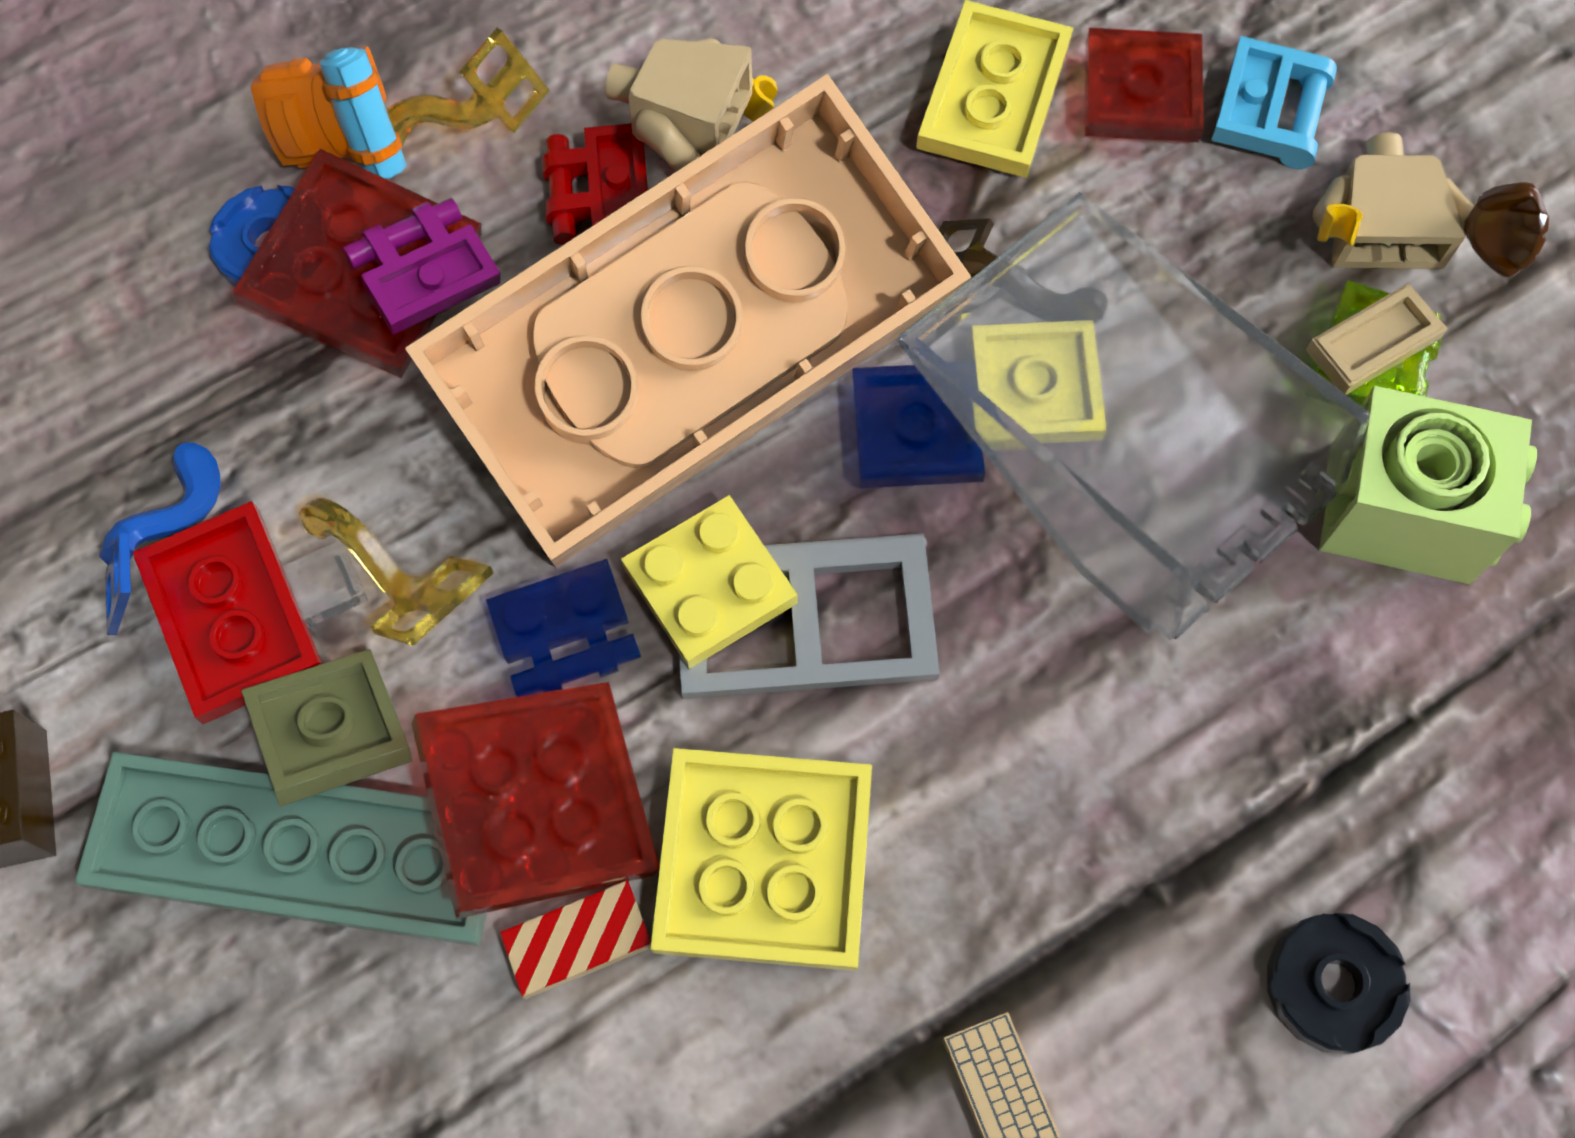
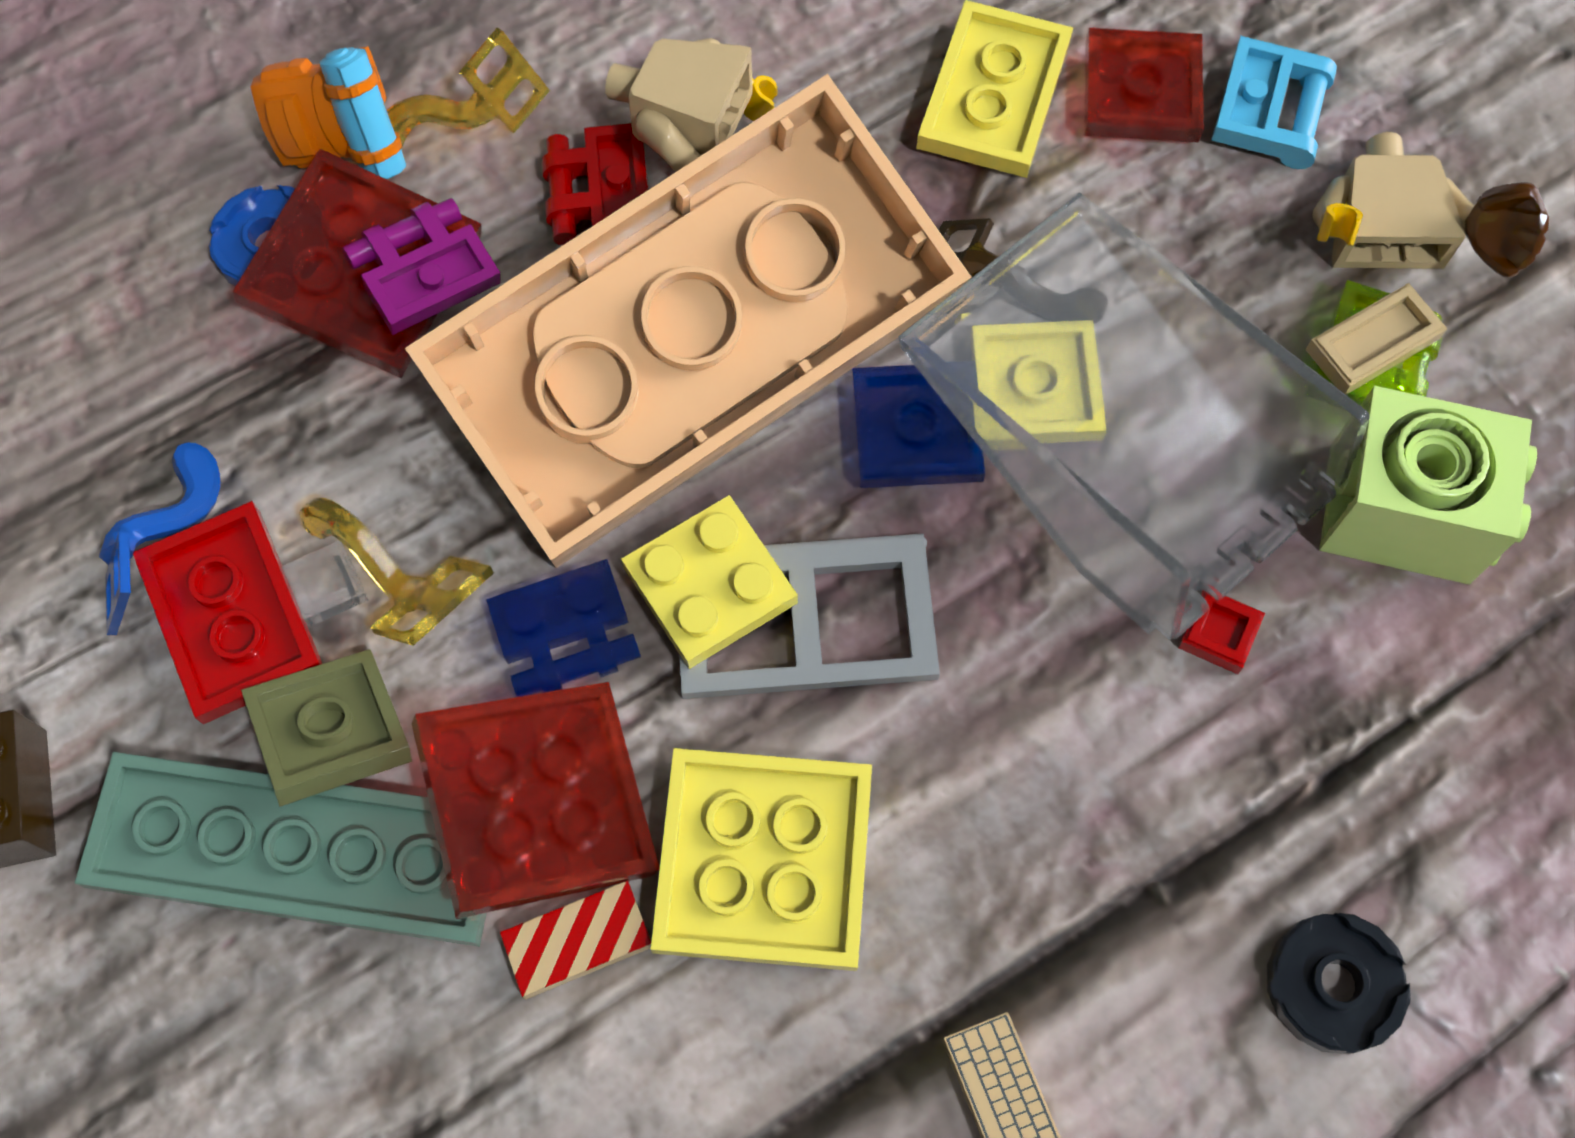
none -> red tile [1178,587,1265,675]

